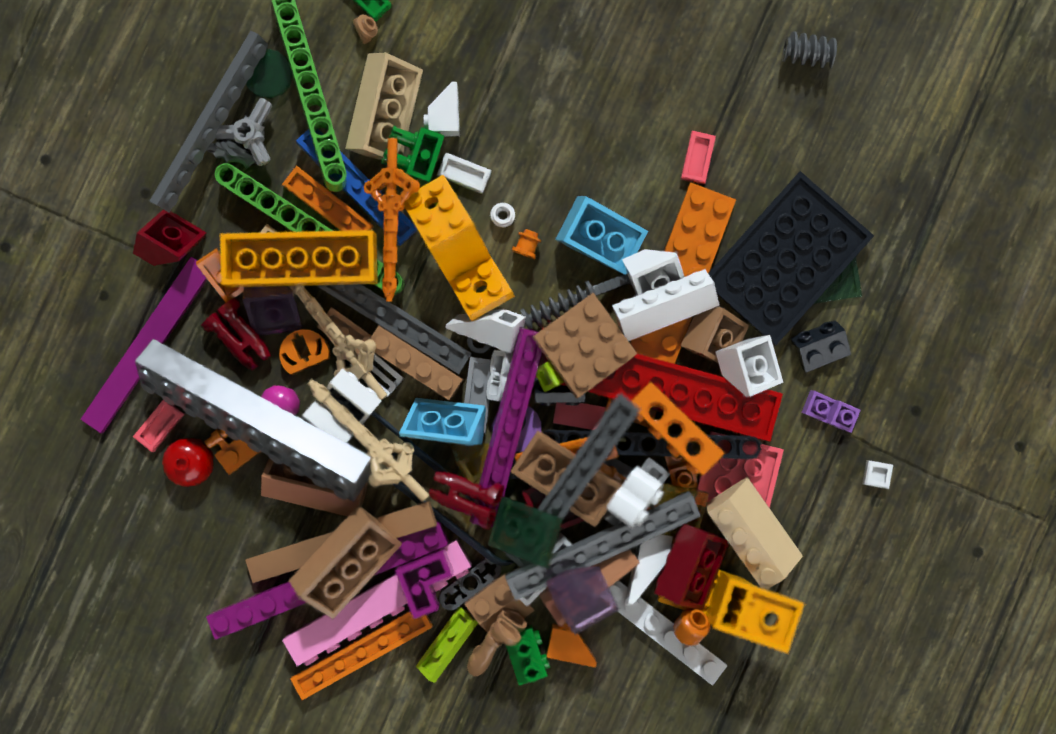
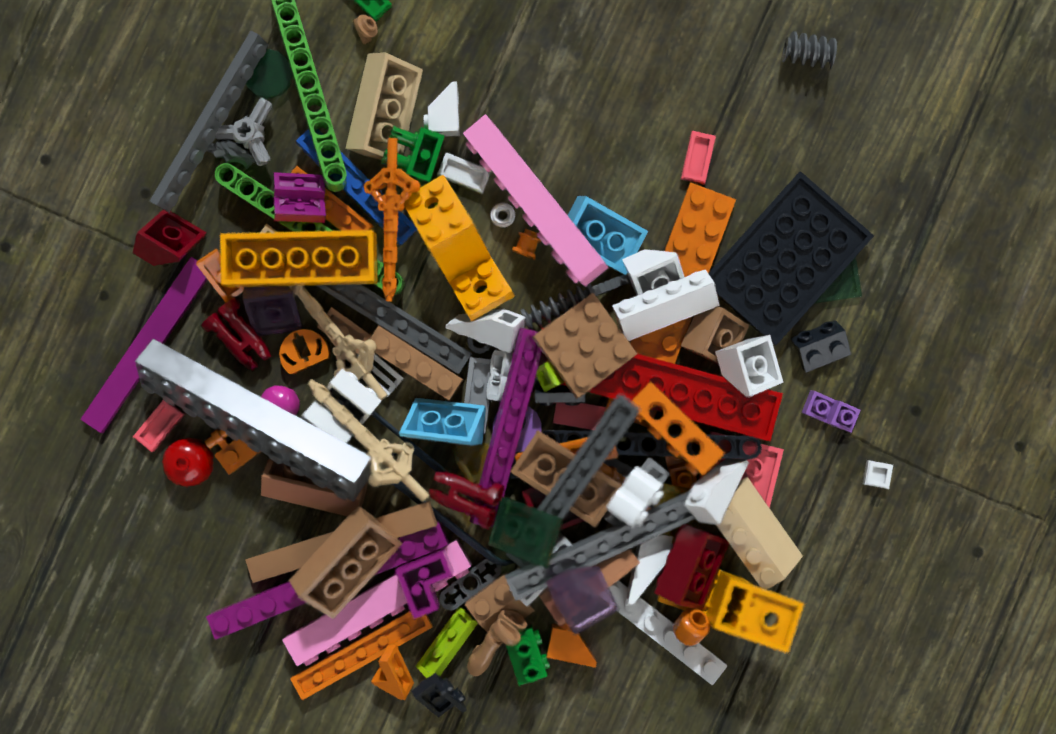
none -> magenta slope [274,172,326,223]
none -> orange slope [371,645,414,700]
none -> black bracket [411,673,467,718]
none -> bright pink brick [463,114,608,286]
none -> white slope [684,458,749,524]

